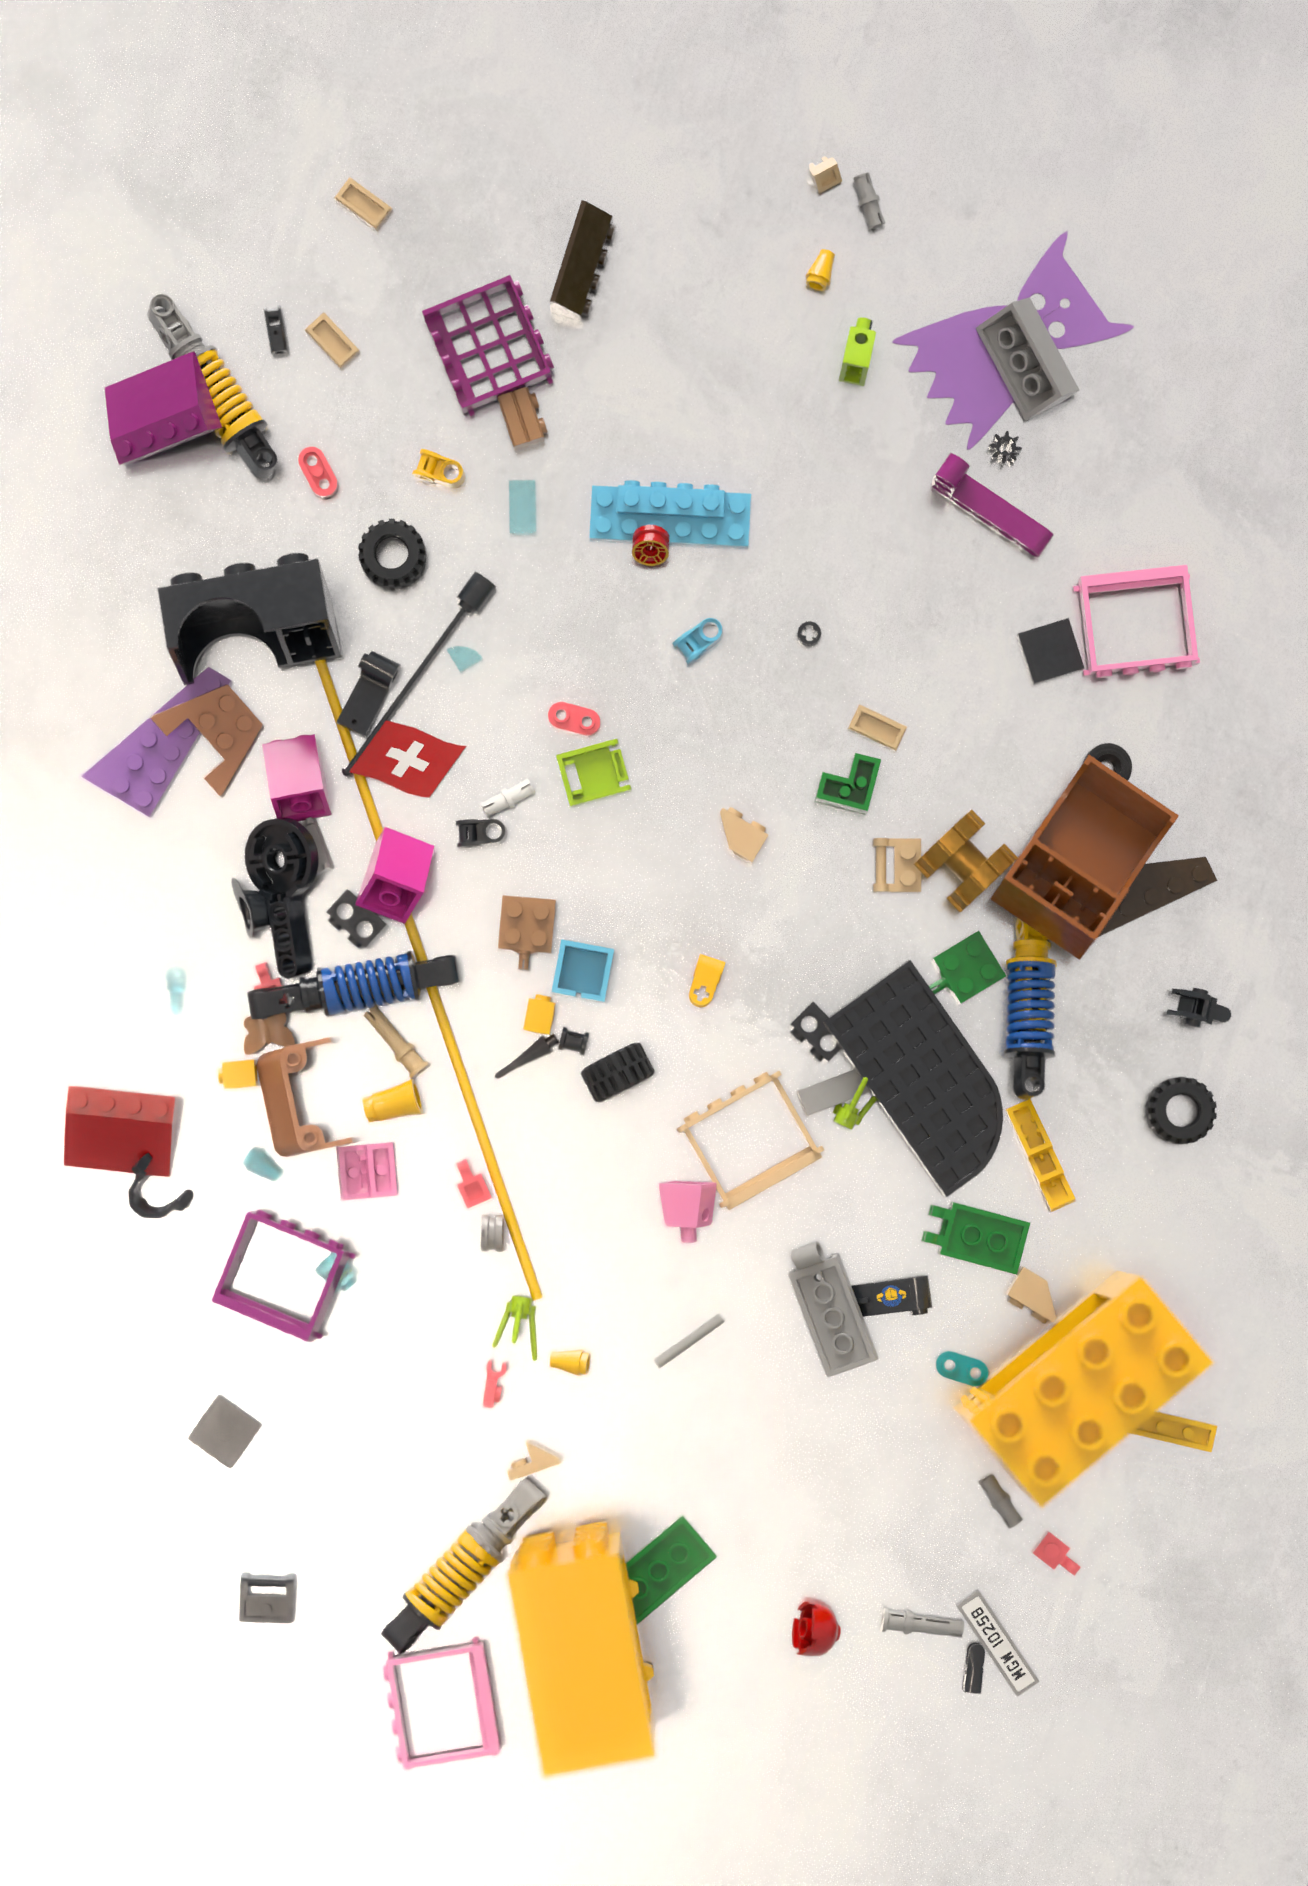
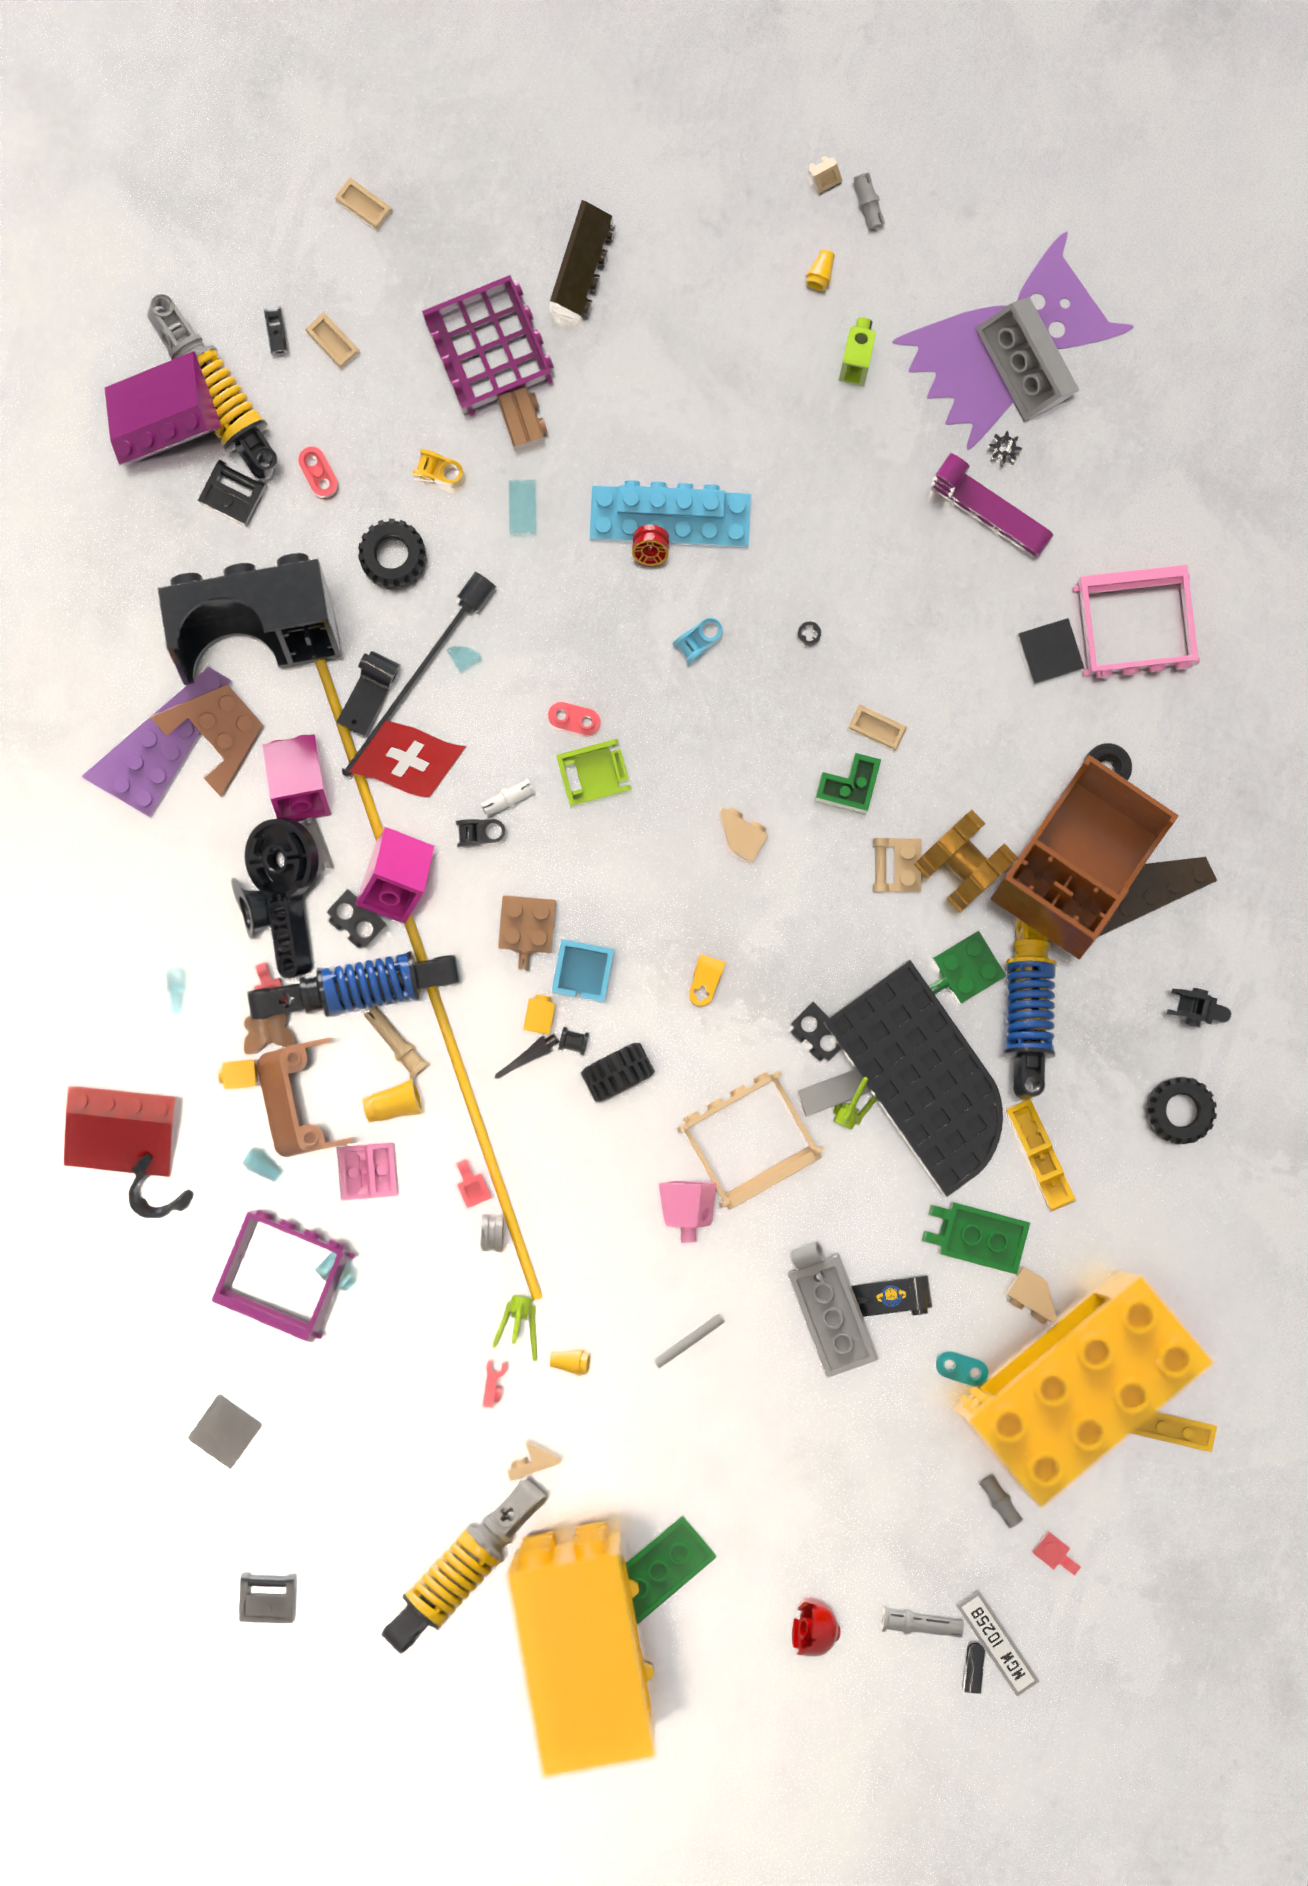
bright pink window [382,1637,501,1771] -> none
none -> black plate [197,460,267,526]

